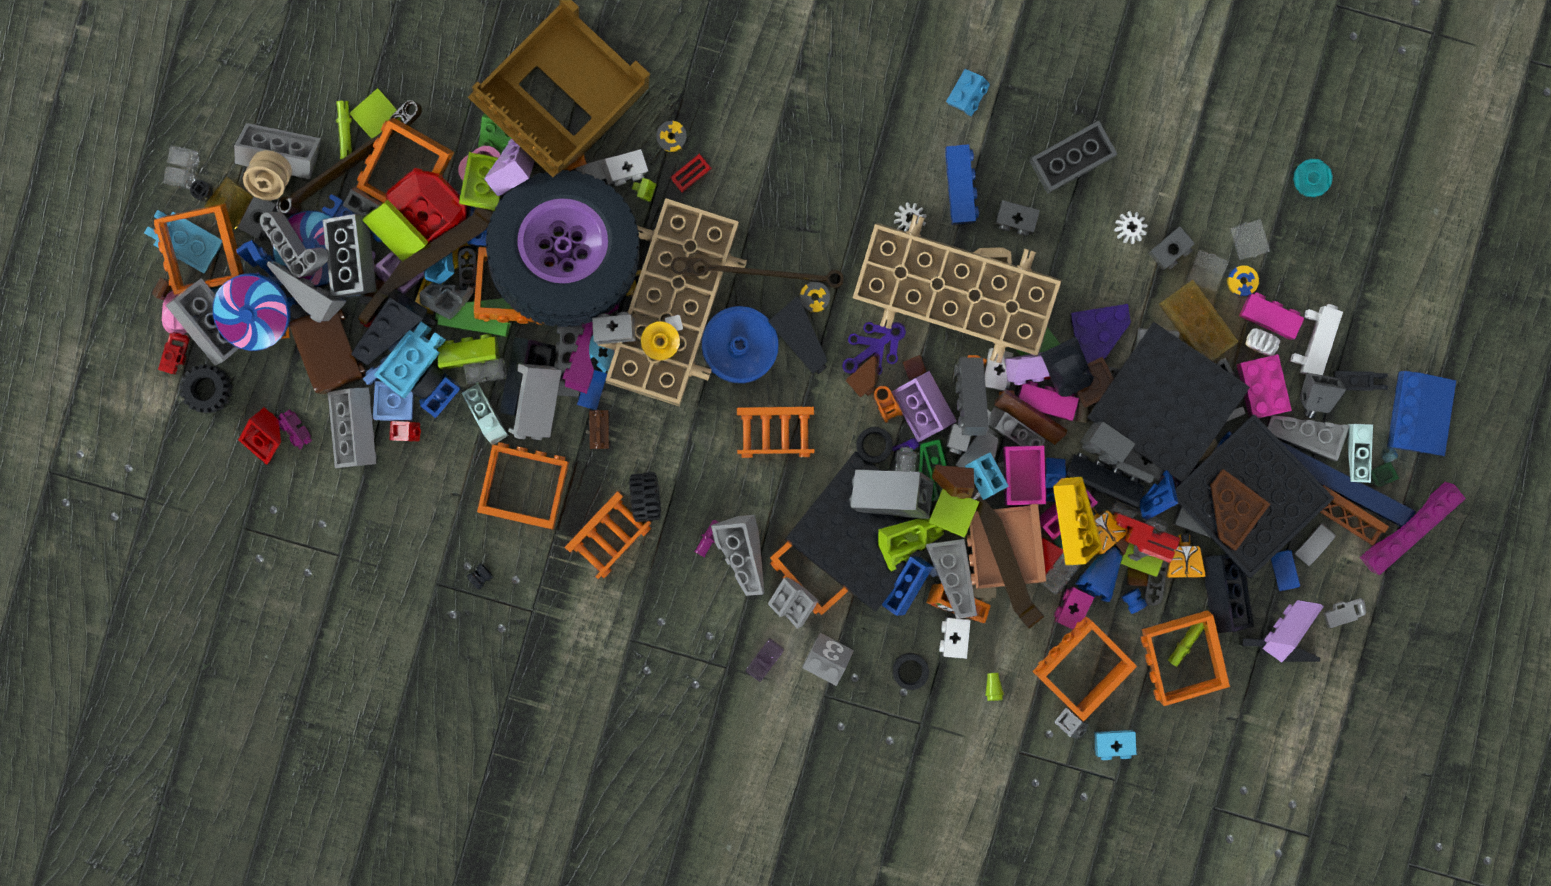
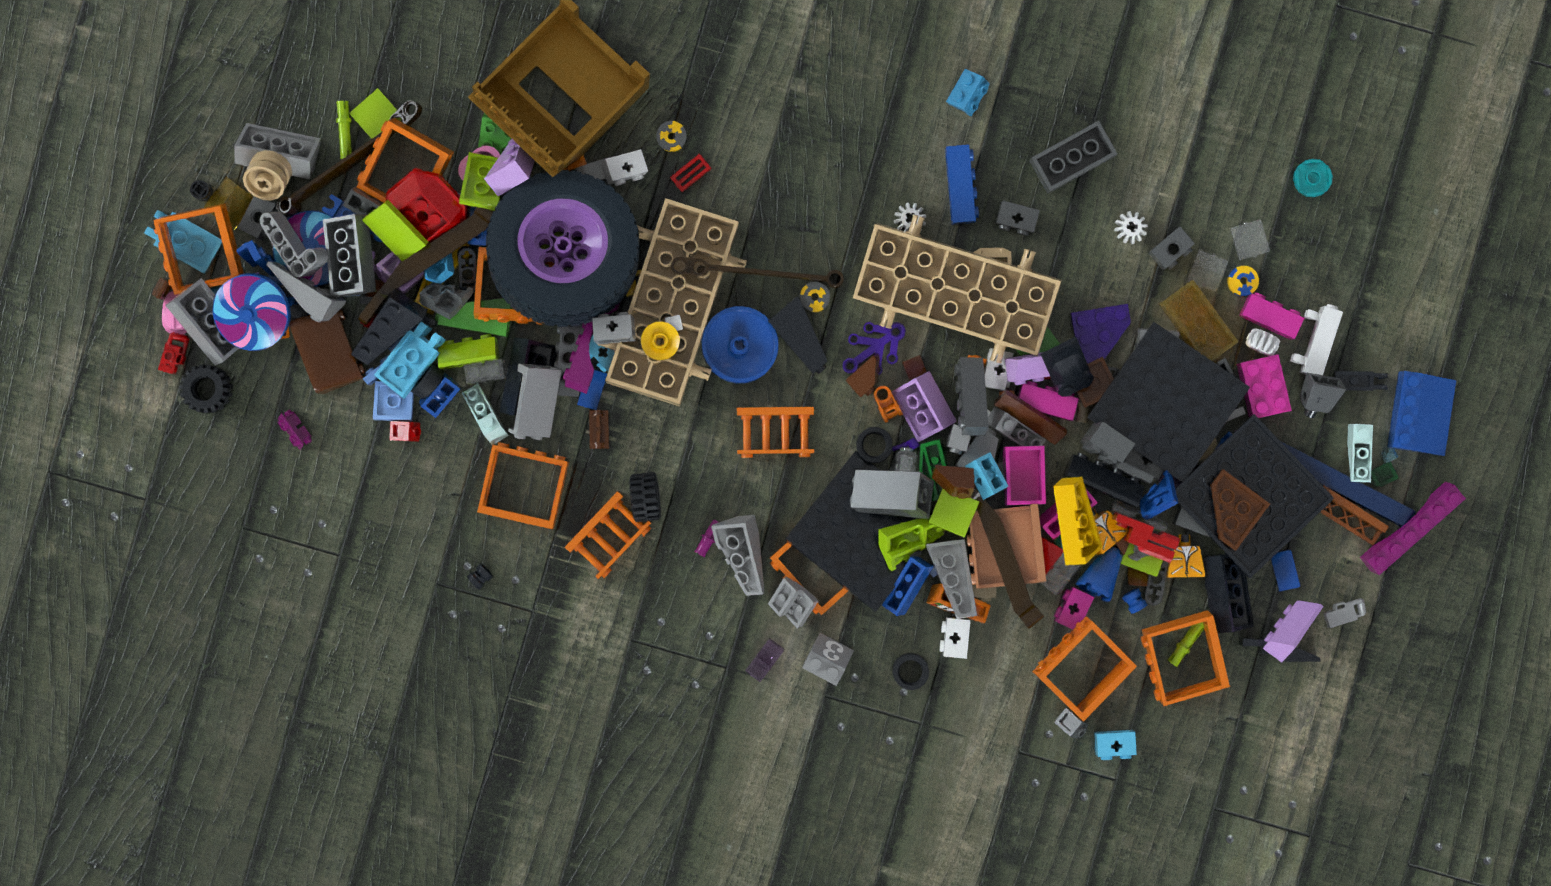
clear piece [163,145,199,190] -> none
red slope [238,407,281,465] -> none
light grey slope [328,388,376,468] -> none
lime tile [632,178,656,202] -> none
lime cone [985,673,1004,701] -> none
blue slope [1045,458,1066,502] -> none
light grey wing [1266,415,1350,462] -> none
light grey slope [1295,523,1336,566] -> none

